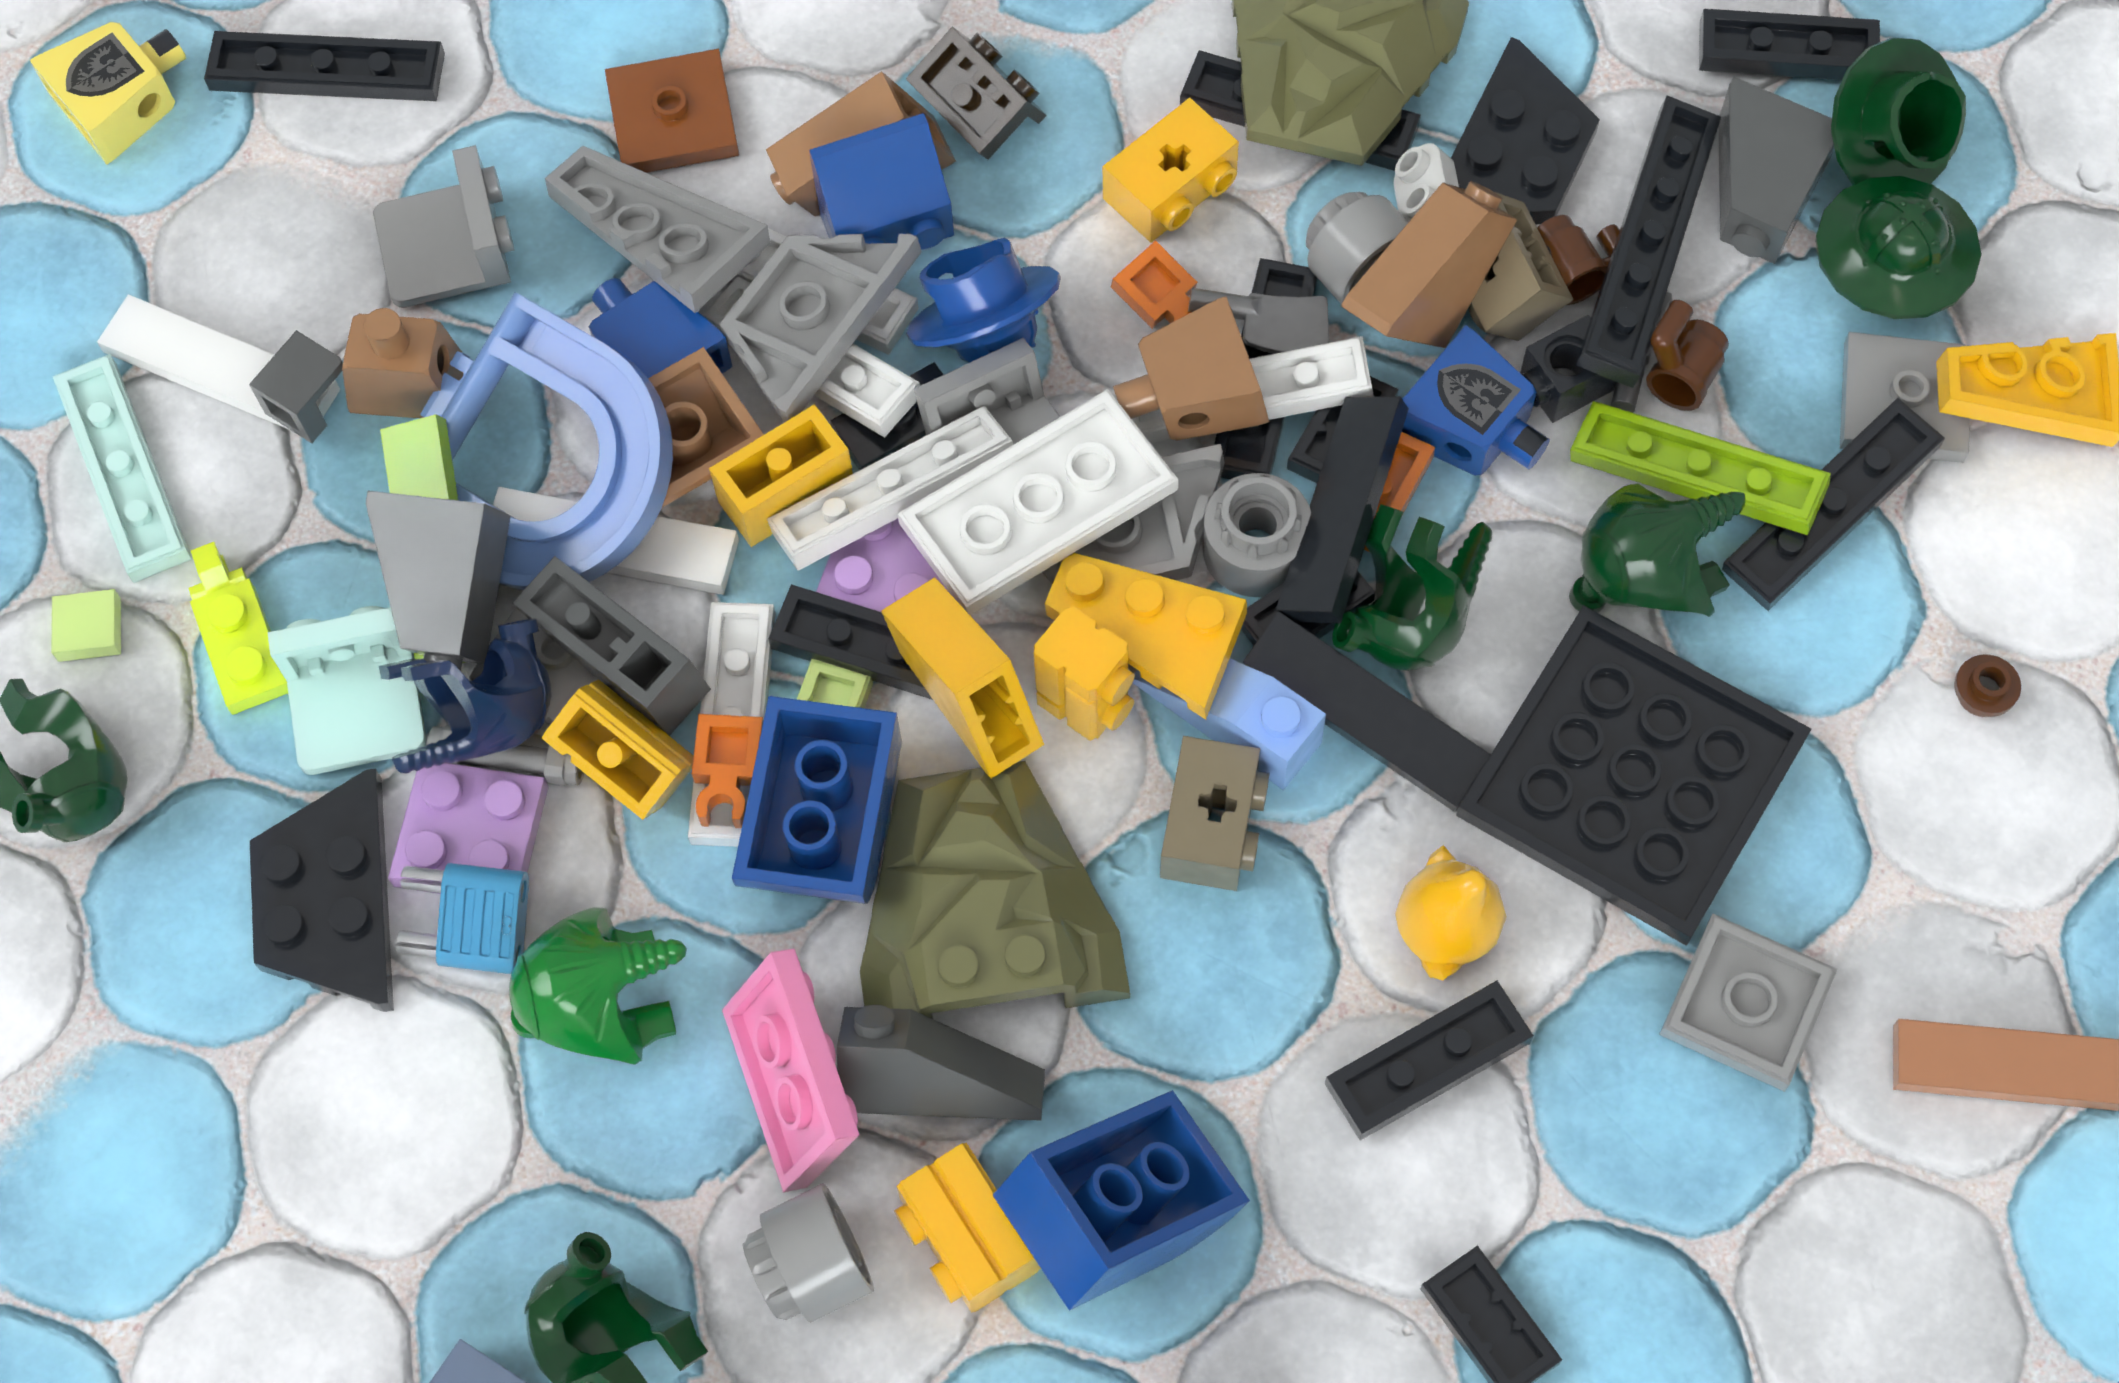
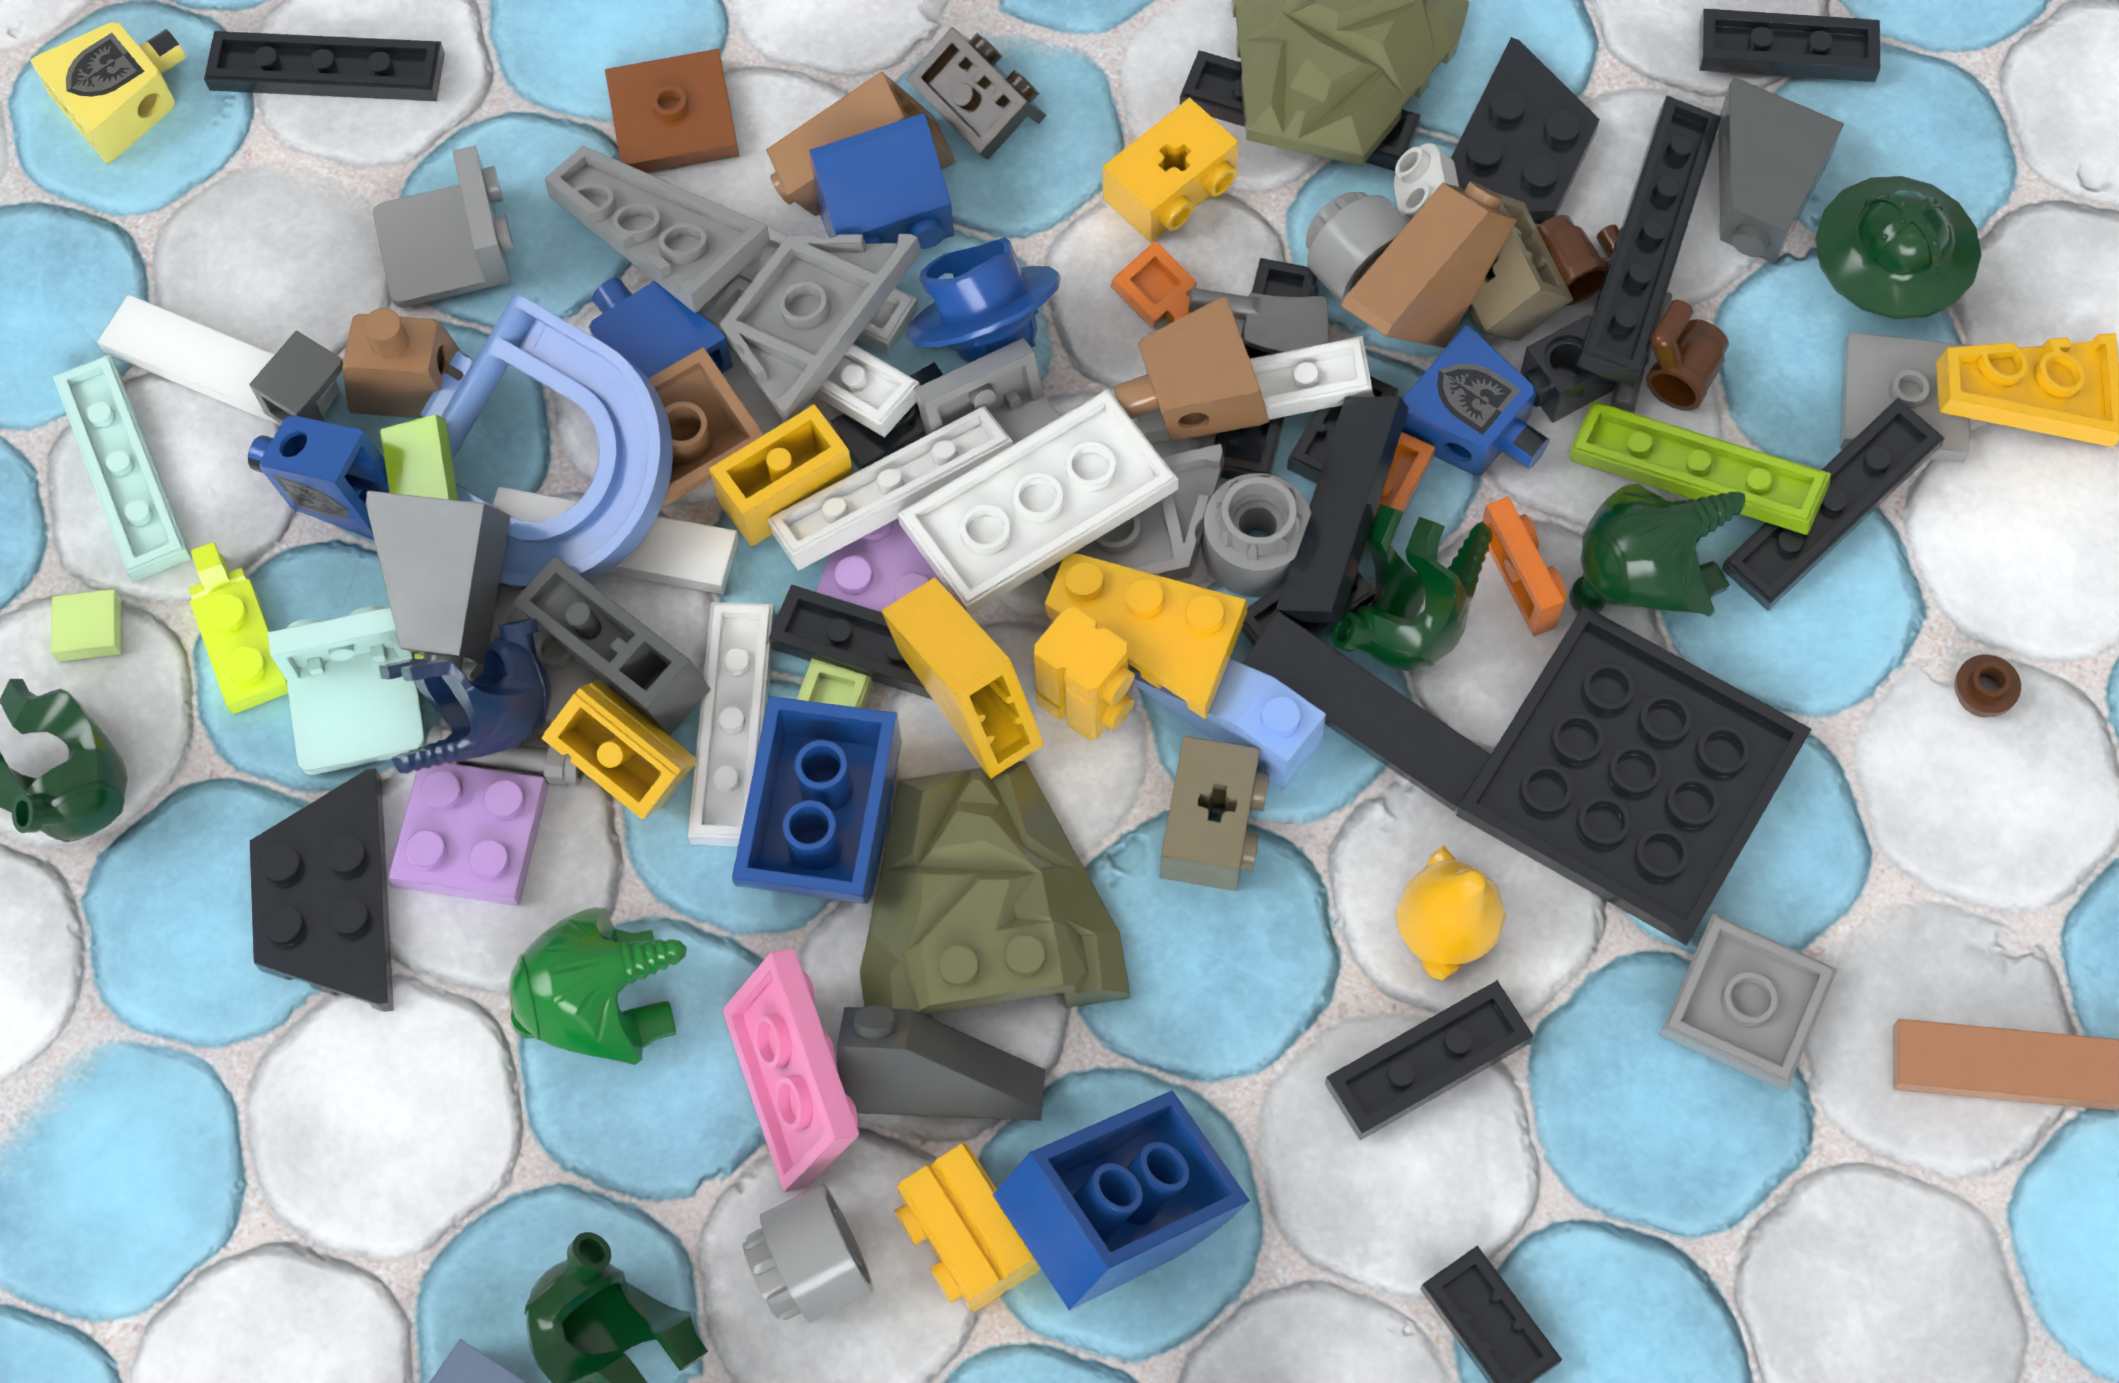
dark azure piece [395,863,529,974] -> none
orange plate [691,714,764,828] -> none
dark green helmet [1831,38,1966,185] -> none
none -> blue torso [248,415,389,540]
none -> orange plate [1482,496,1567,637]

